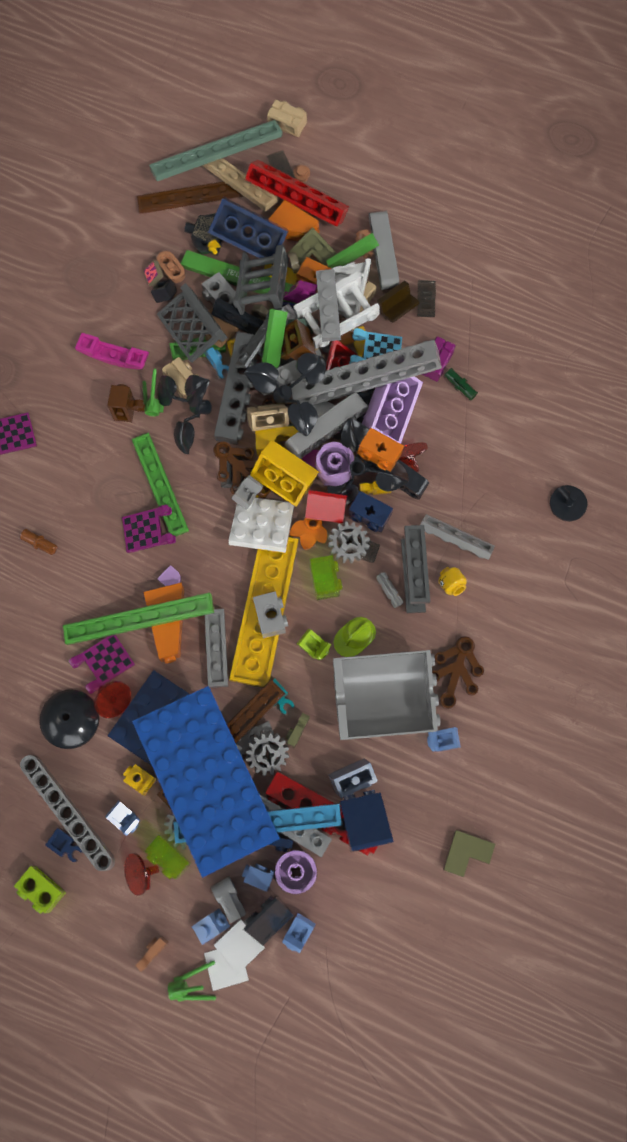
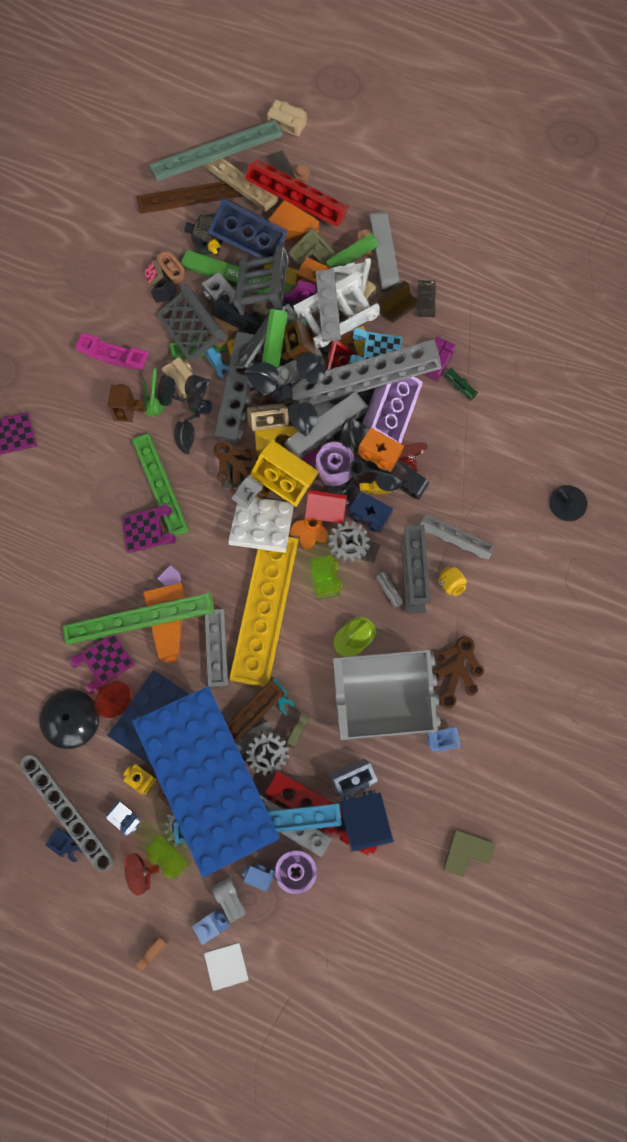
lime brick [14,866,66,914] -> none
dark orange axle [20,529,58,555] -> none
bright green plant [168,961,216,1002] -> none
white sticker [214,920,265,974] -> none
black slope [243,896,294,946] -> none
light grey brick [253,591,288,638] -> none
dark blue plate [269,838,293,852] -> none
medium blue bracket [282,913,316,953] -> none
dark tan tile [289,252,300,274] -> none
lime bracket [297,629,331,660] -> none

